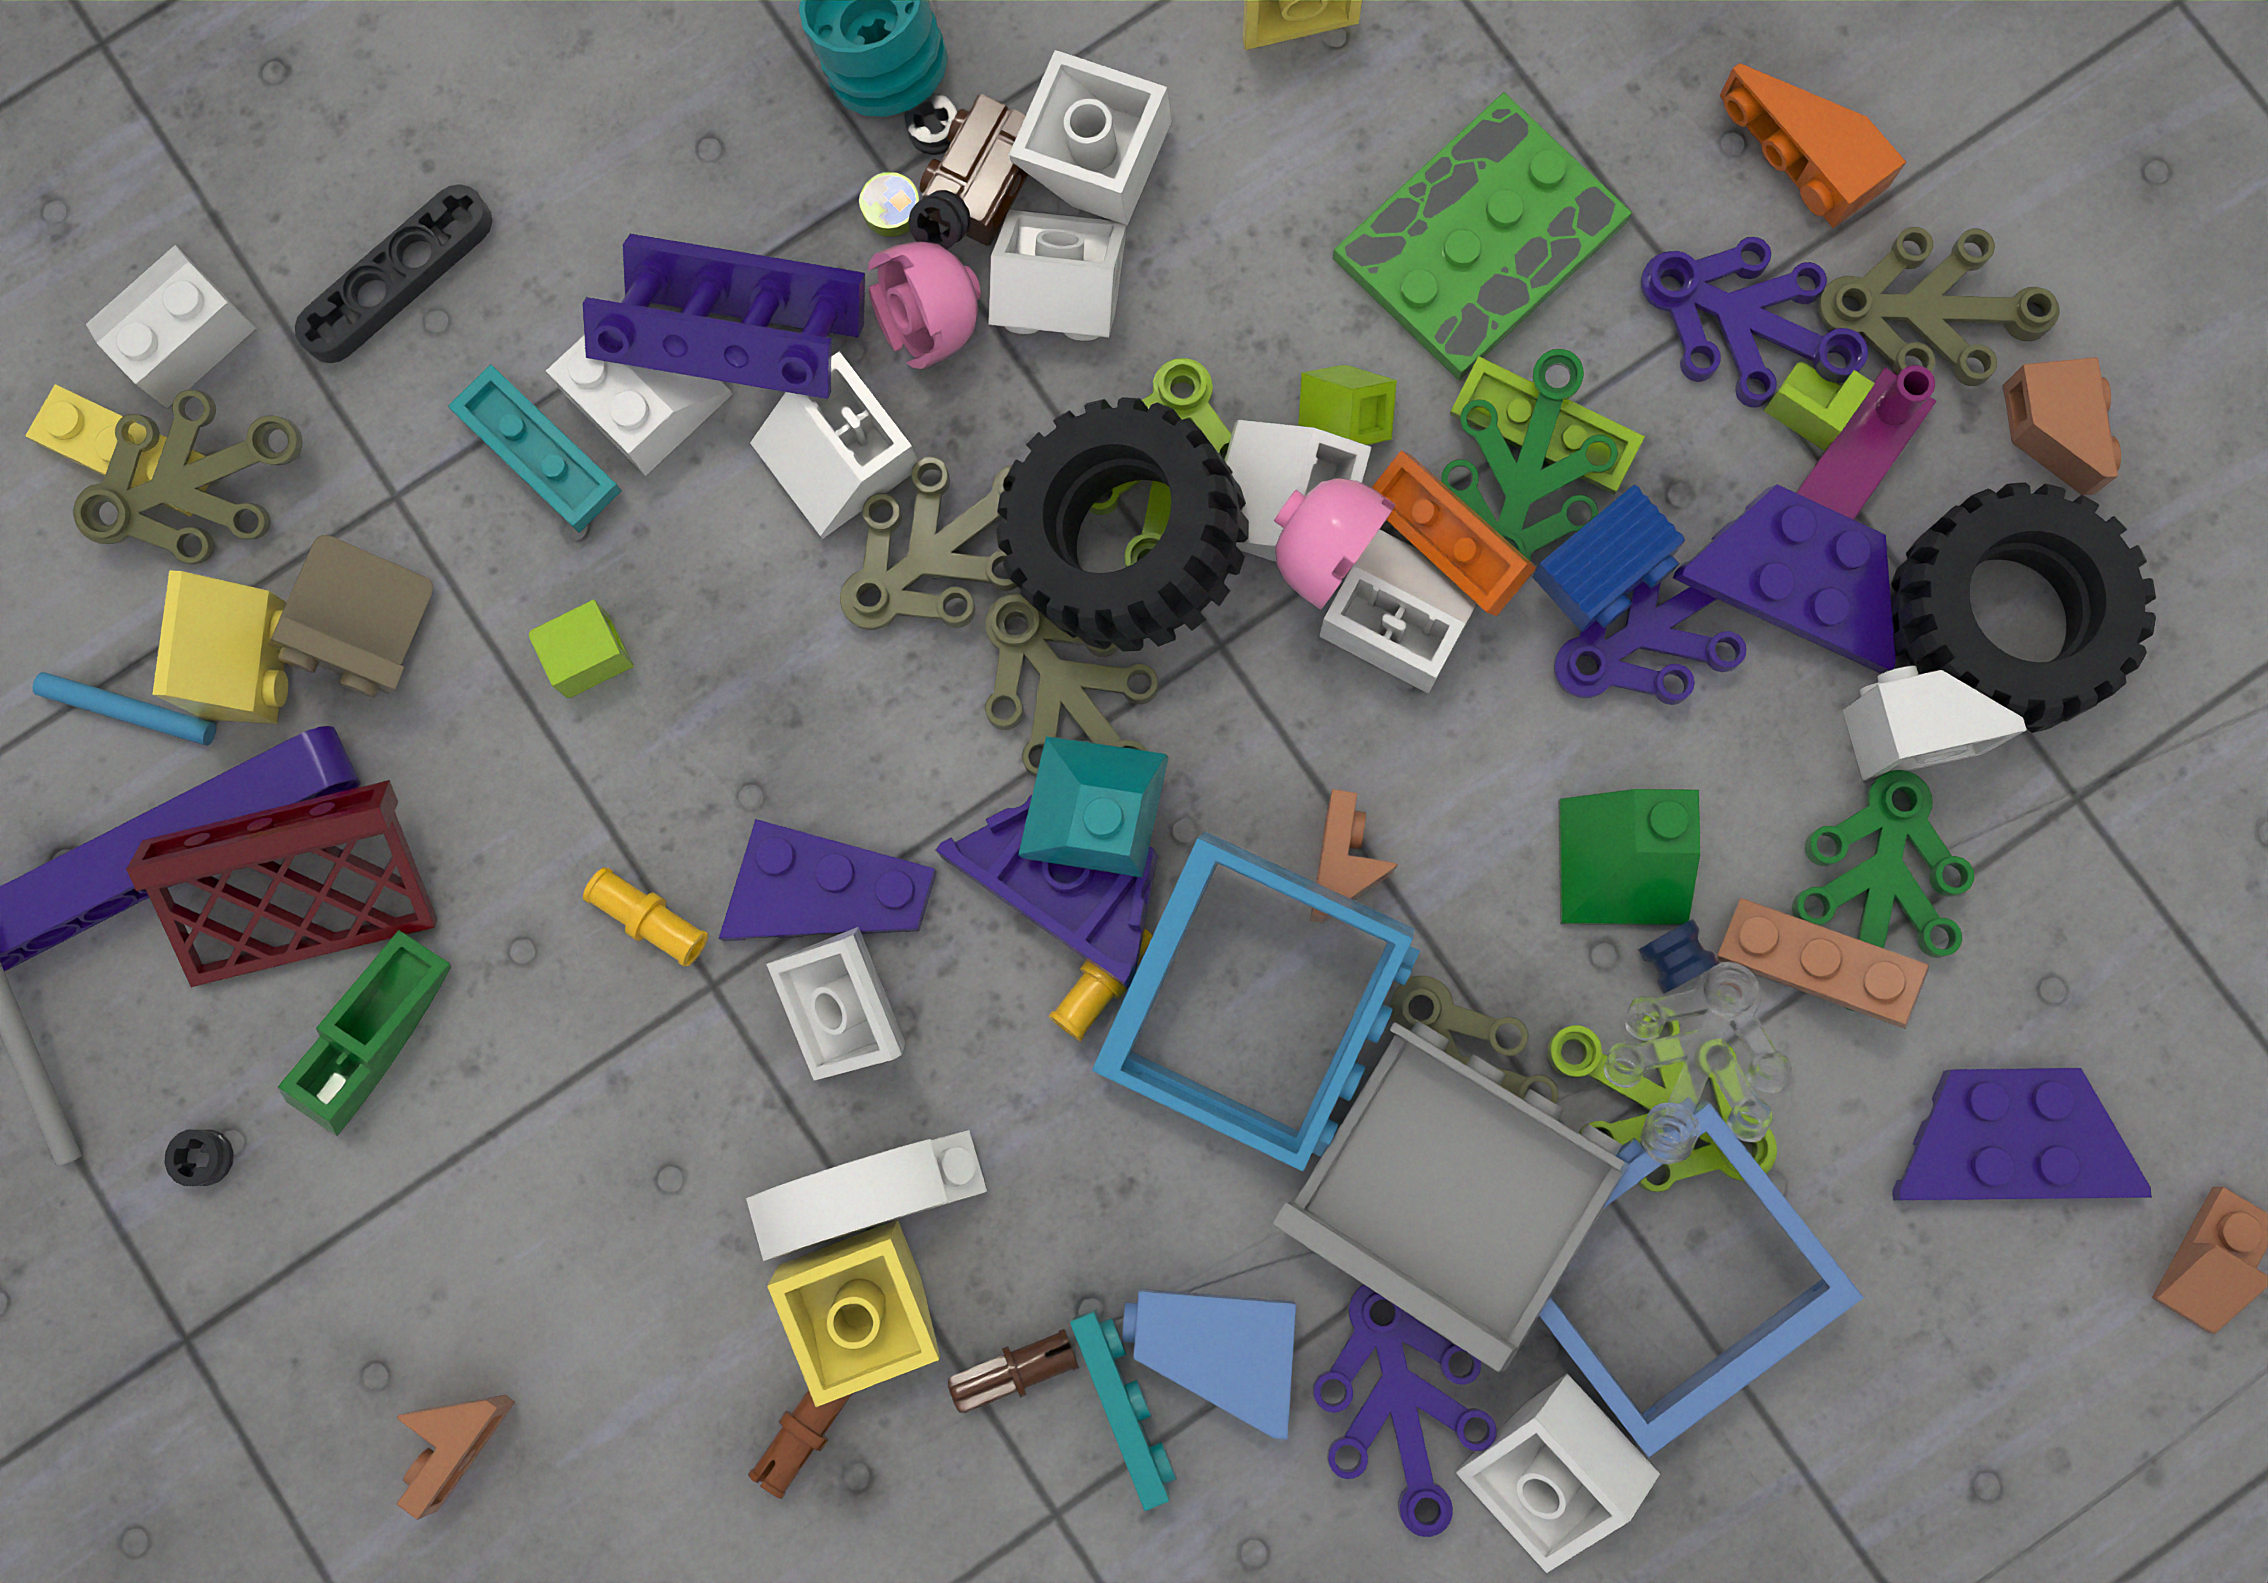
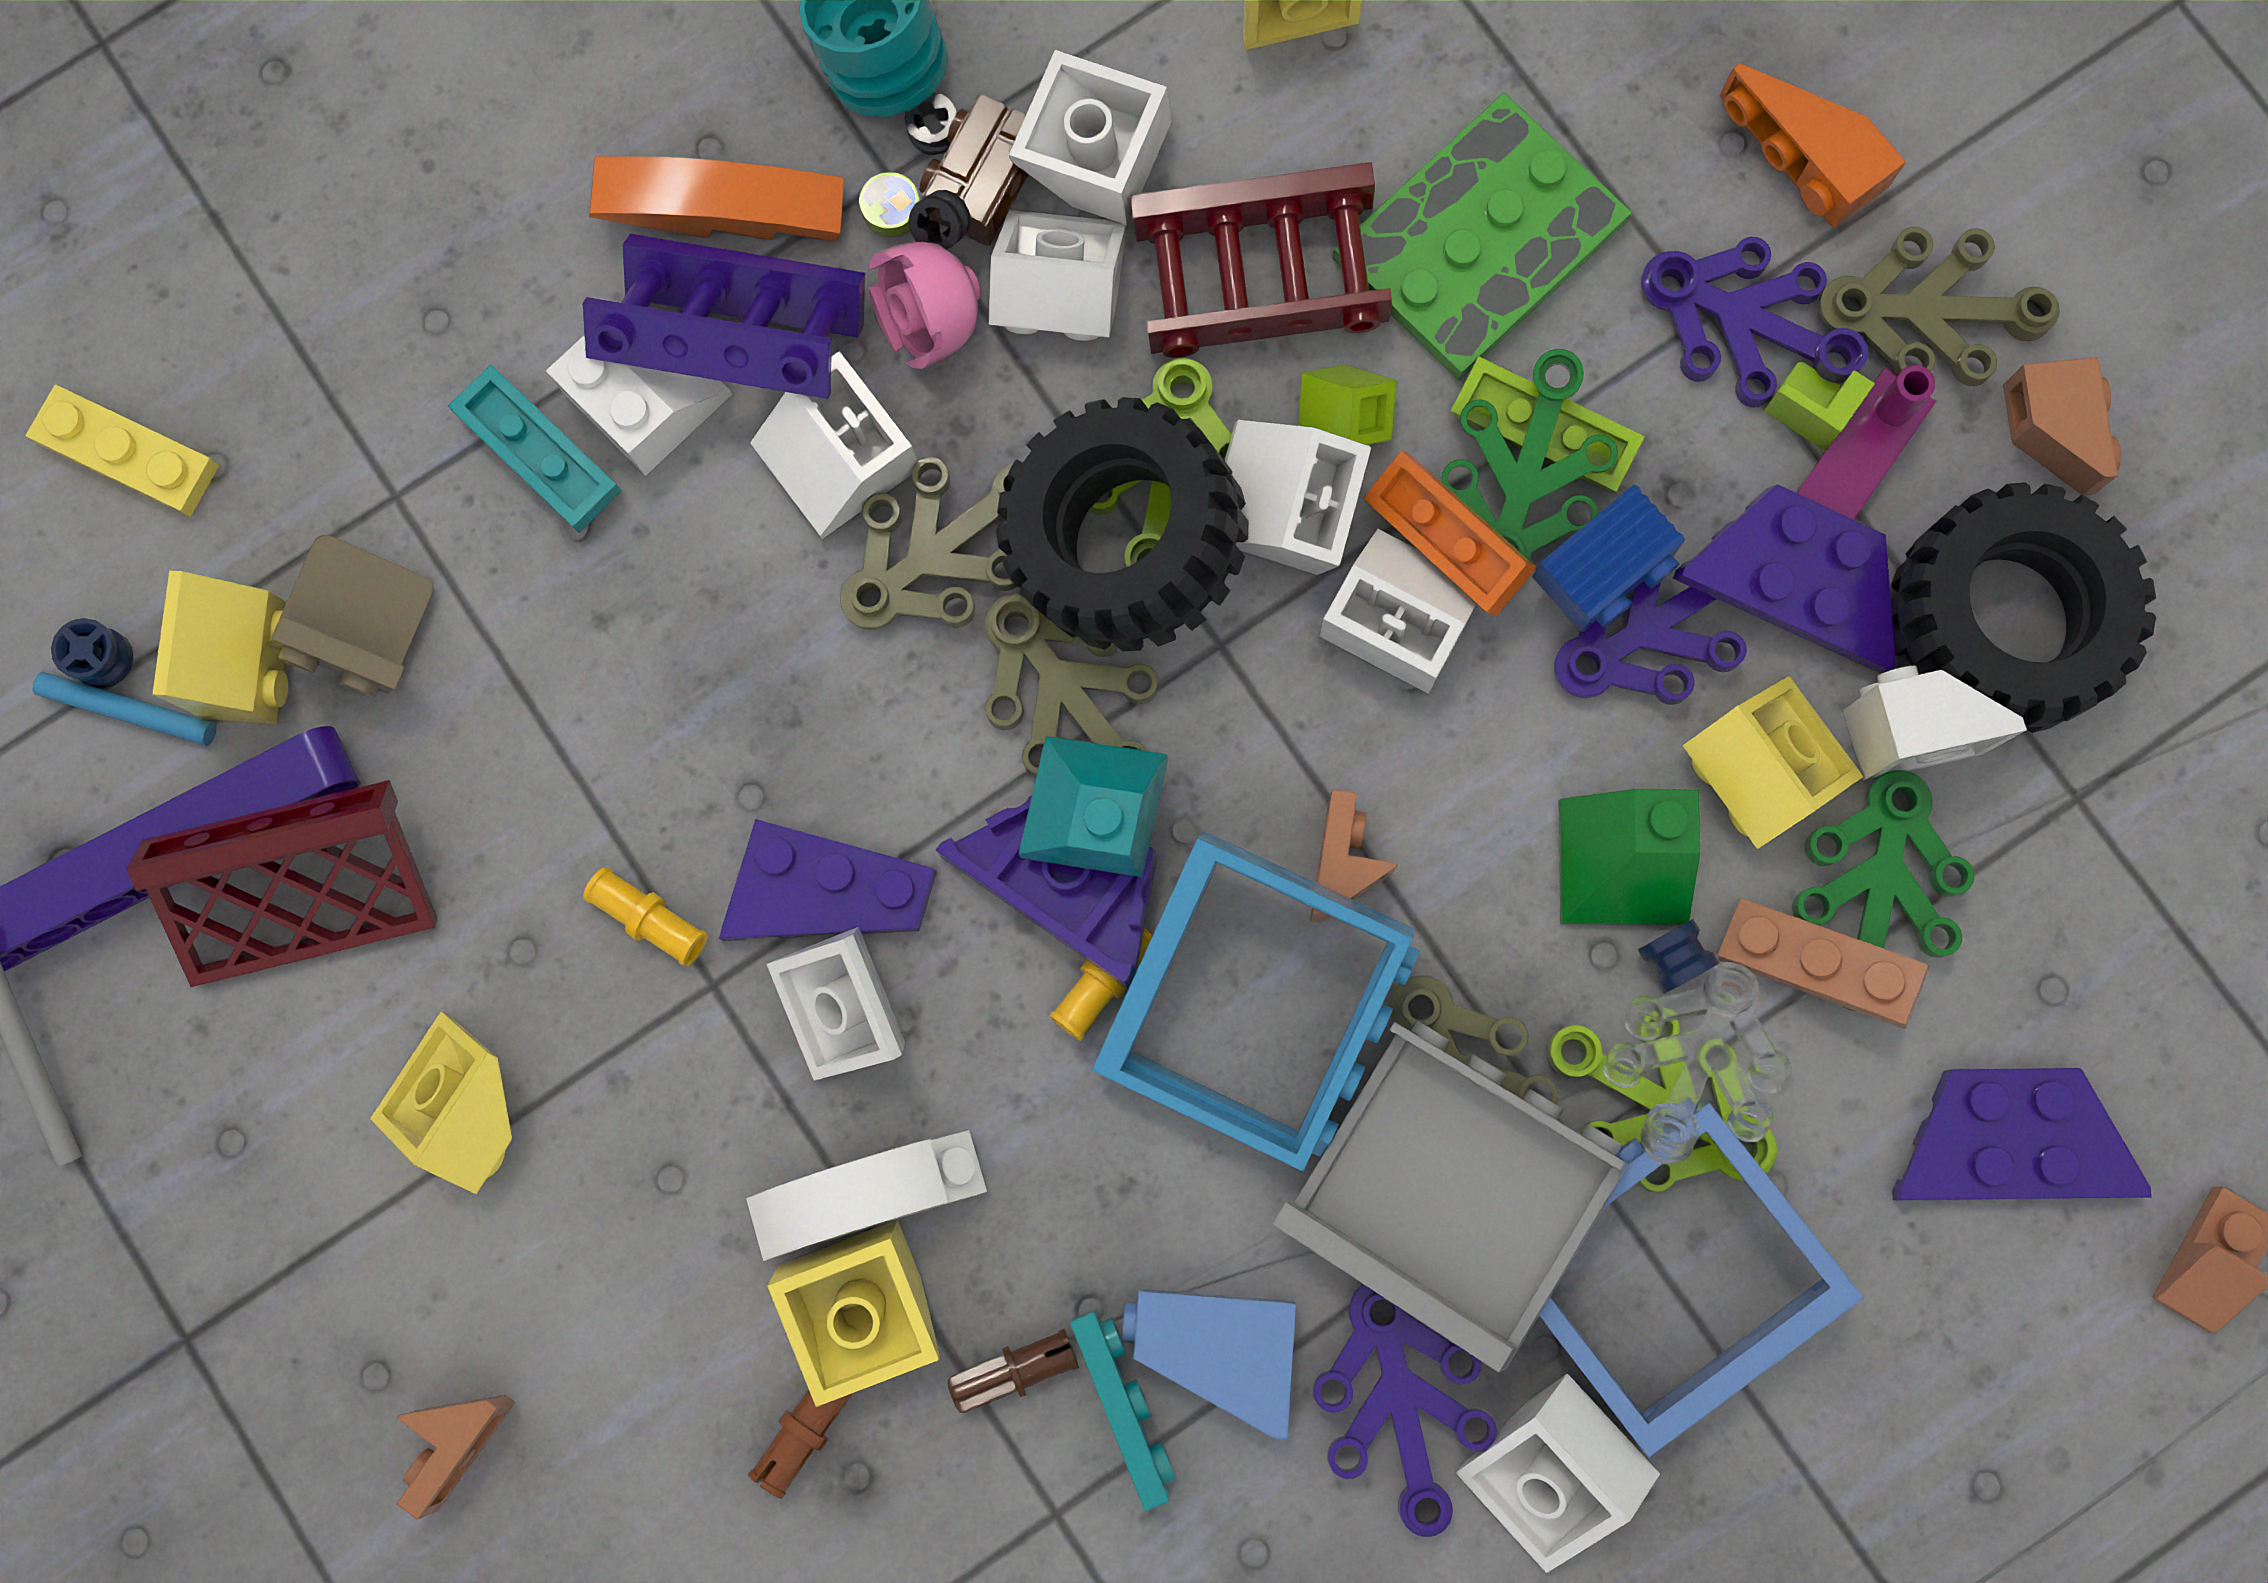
olive plant [73,390,303,564] -> none
white slope [86,245,256,408] -> none
black bush [164,1129,234,1186] -> none
green slope [278,930,451,1136] -> none
black beam [295,184,492,363] -> none
lime panel [529,599,634,698] -> none
bright pink cylinder [1274,478,1396,610] -> none
none -> dark blue wheel [51,618,134,689]
none -> light yellow slope [370,1012,512,1194]
none -> orange slope [589,156,844,242]
none -> dark red fence [1130,162,1392,358]
none -> light yellow slope [1682,676,1864,849]

